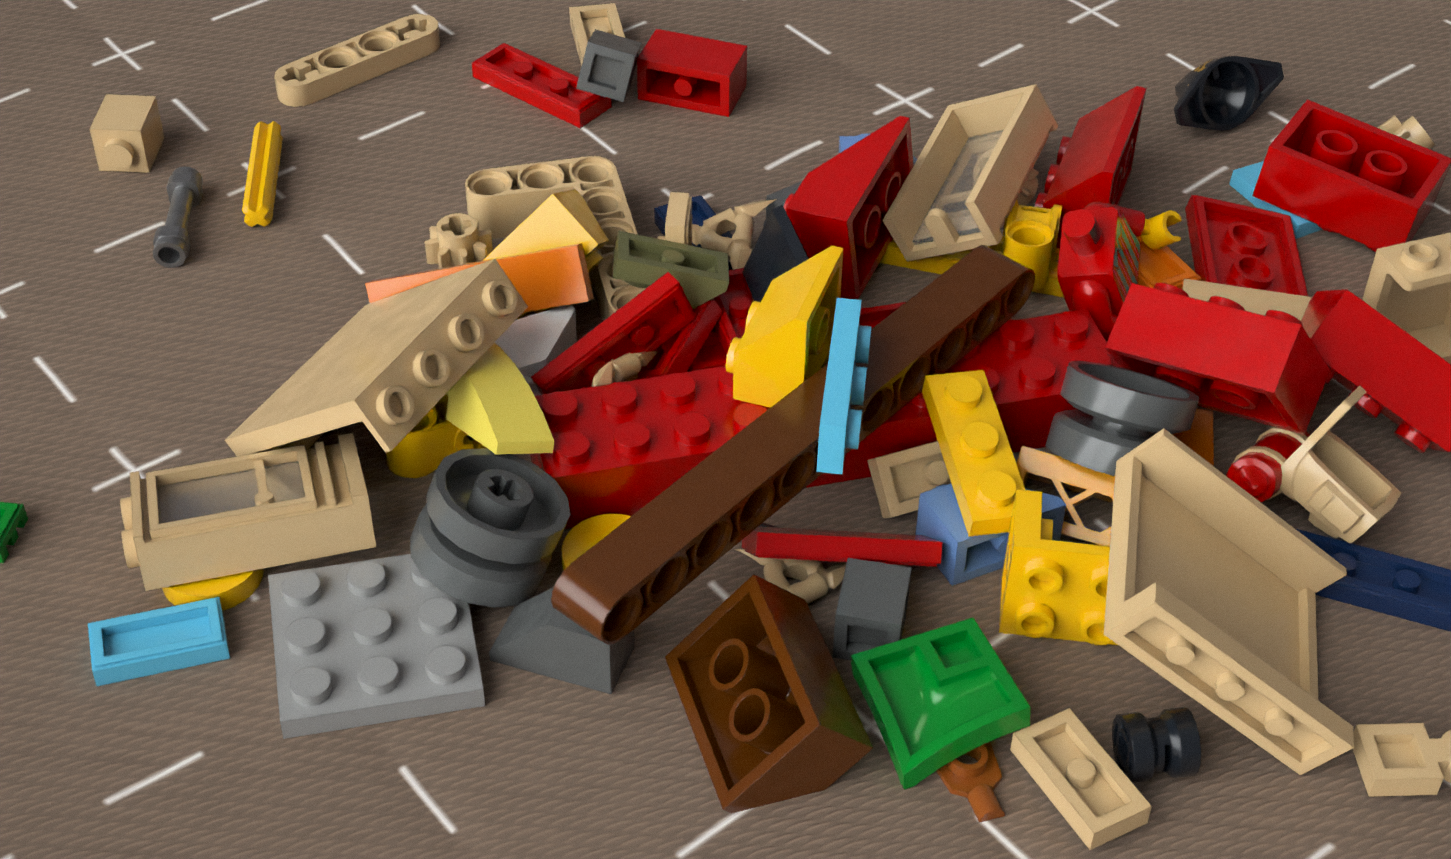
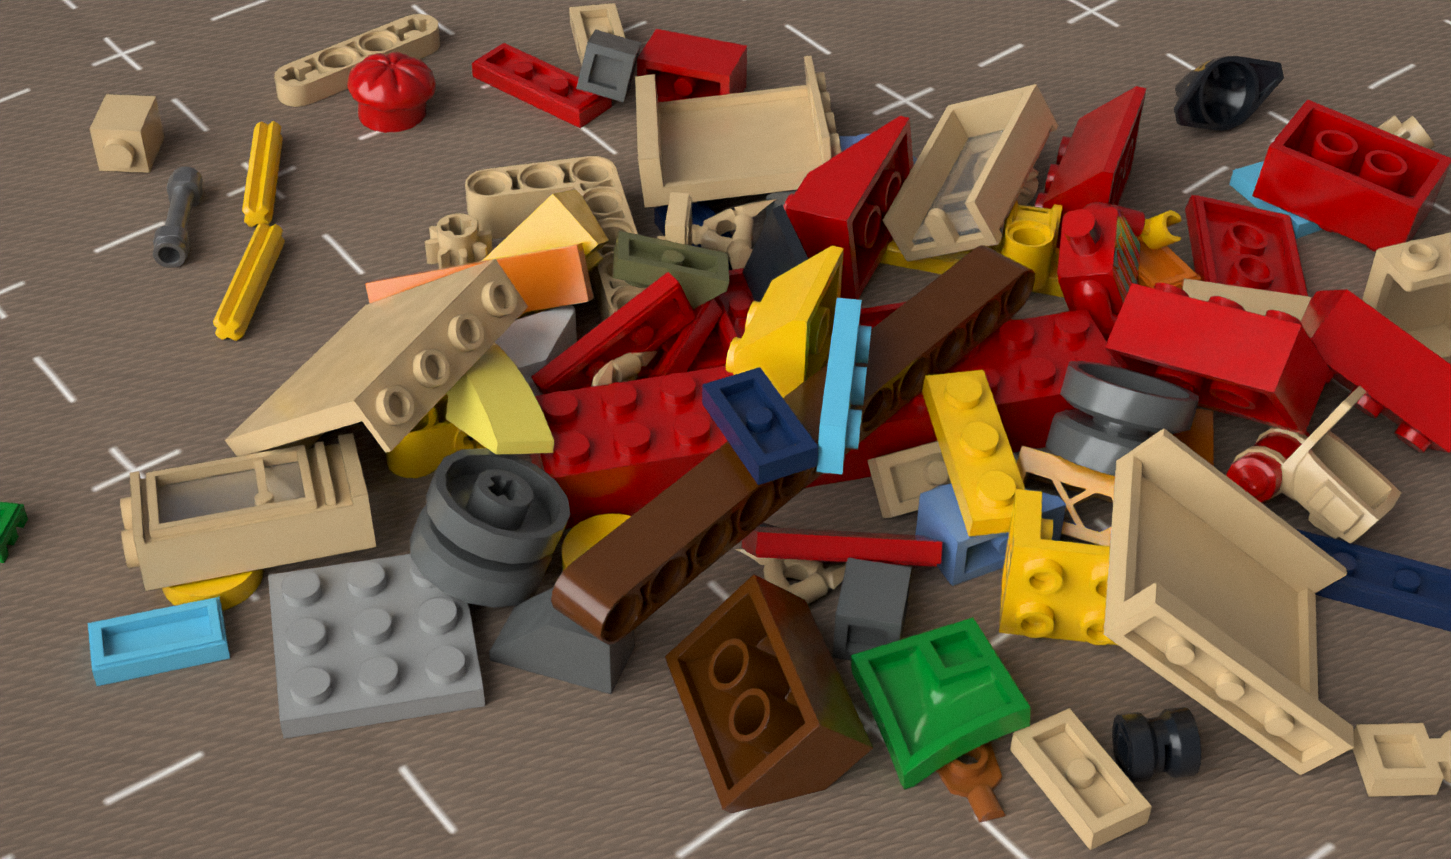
none -> yellow axle [213,223,285,341]
none -> red piece [347,52,436,133]
none -> tan panel [635,56,841,208]
none -> dark blue plate [702,367,819,485]

